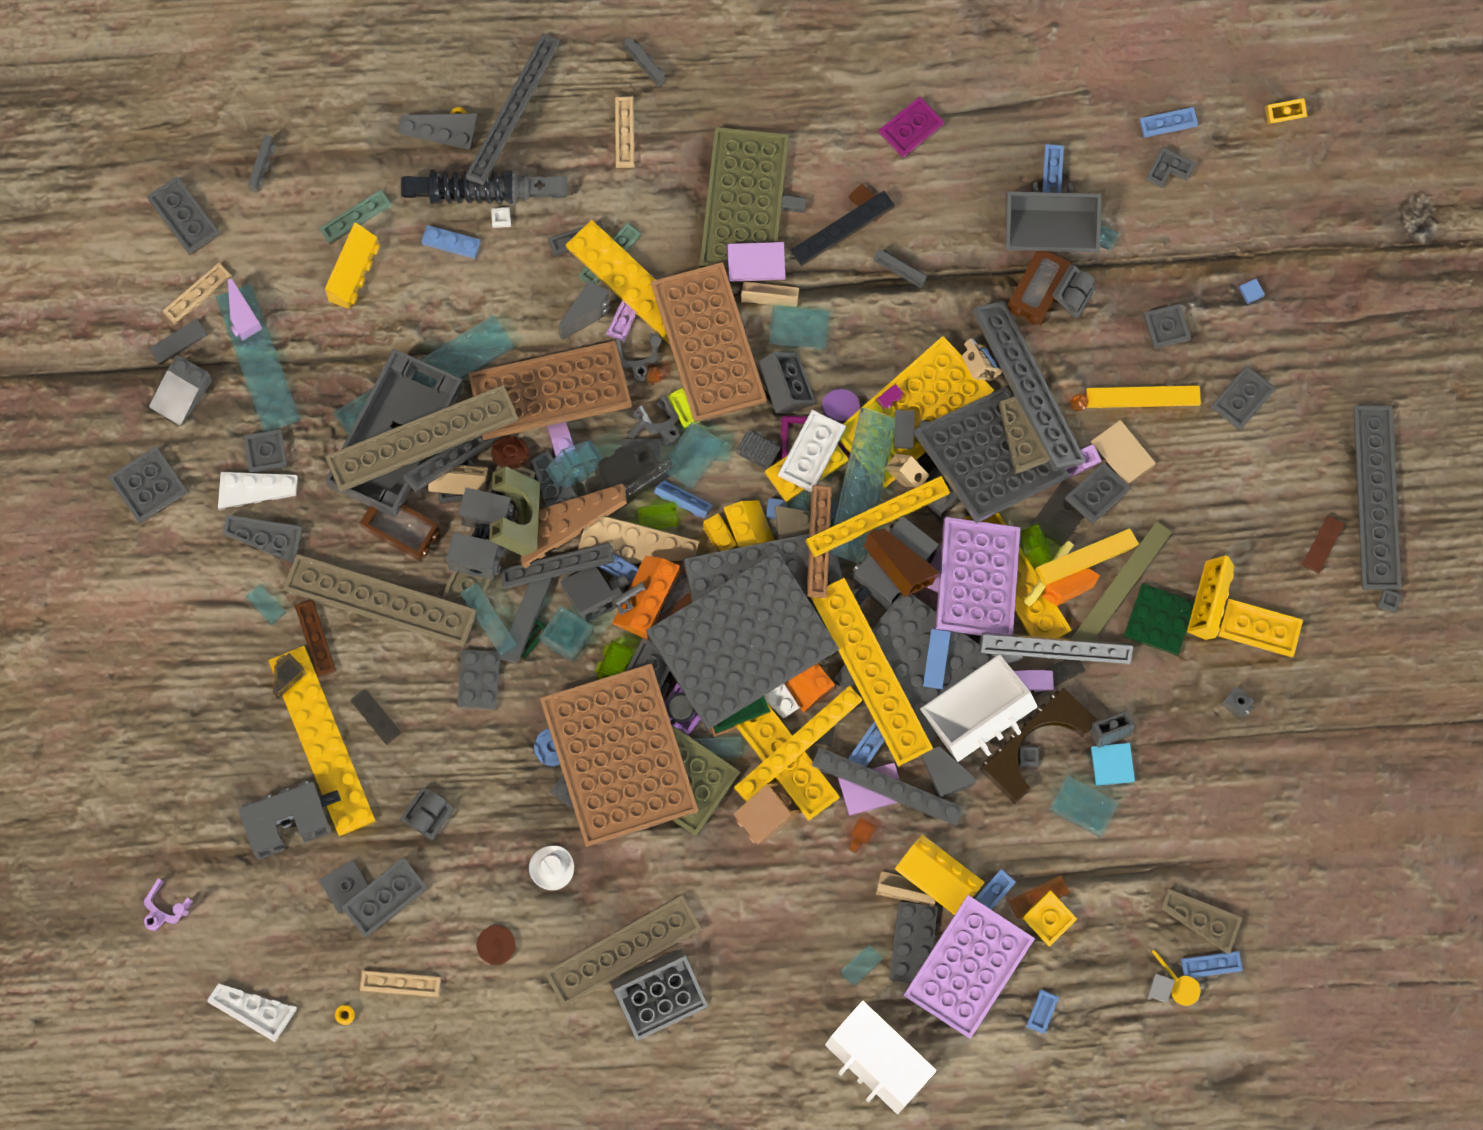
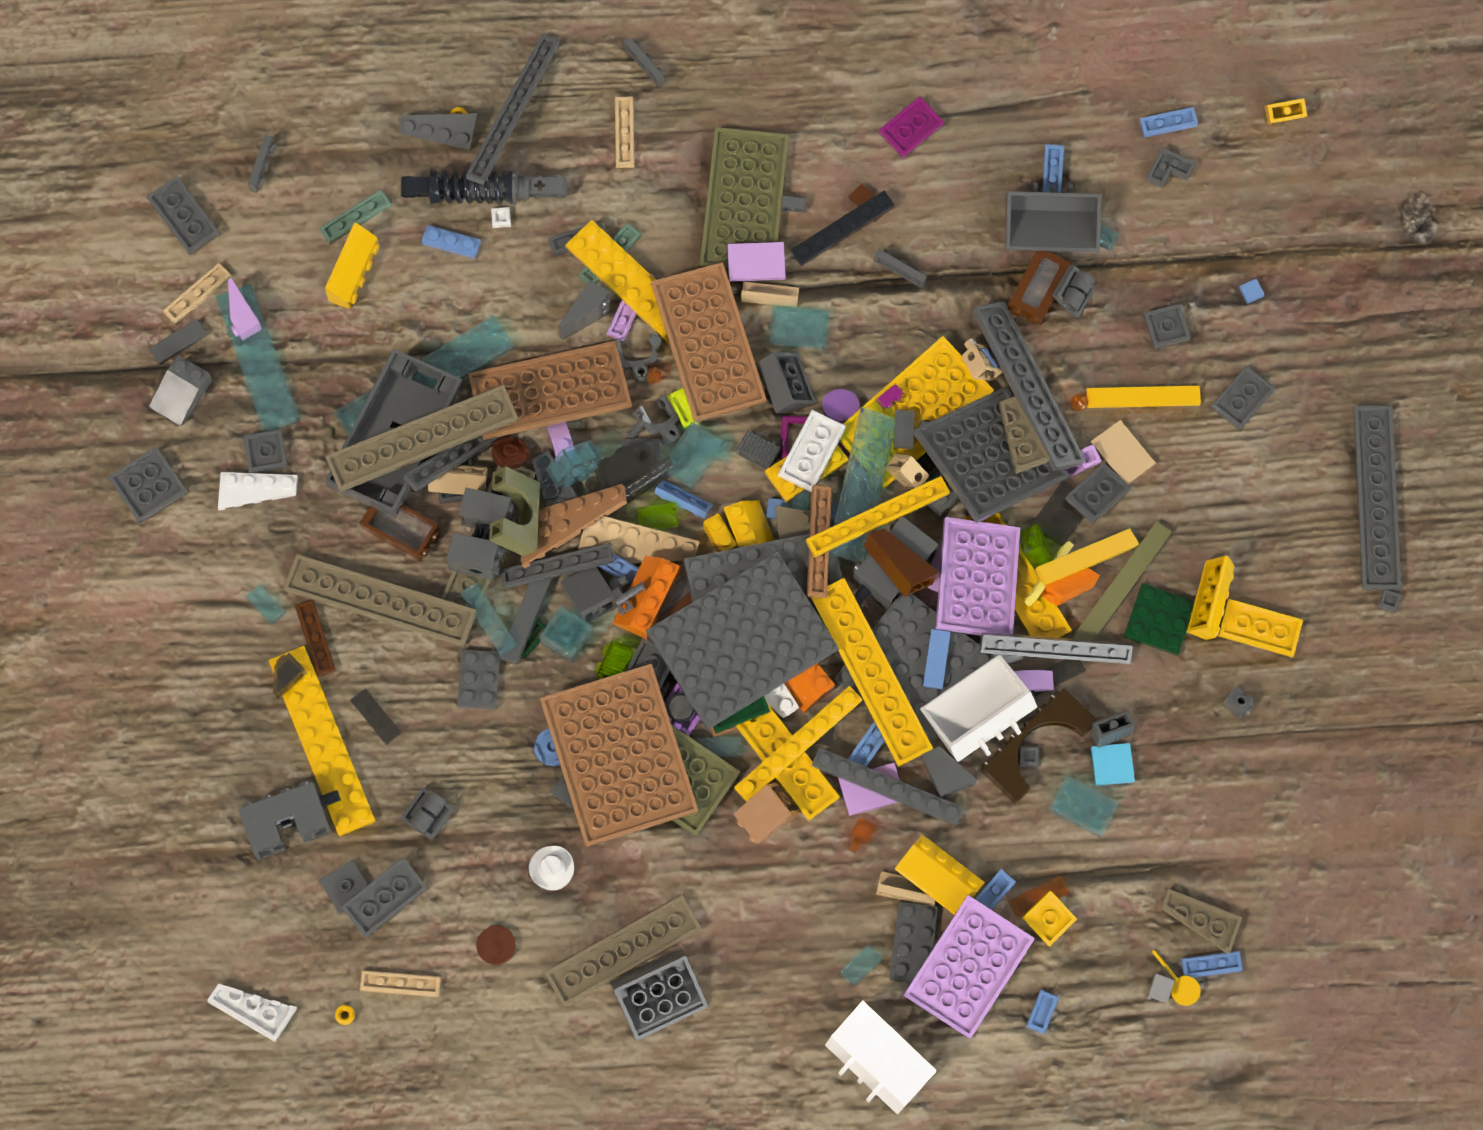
lavender piece [144,878,193,931] -> none
dark grey wing [223,515,303,563] -> none
copper tile [1302,515,1345,574] -> none

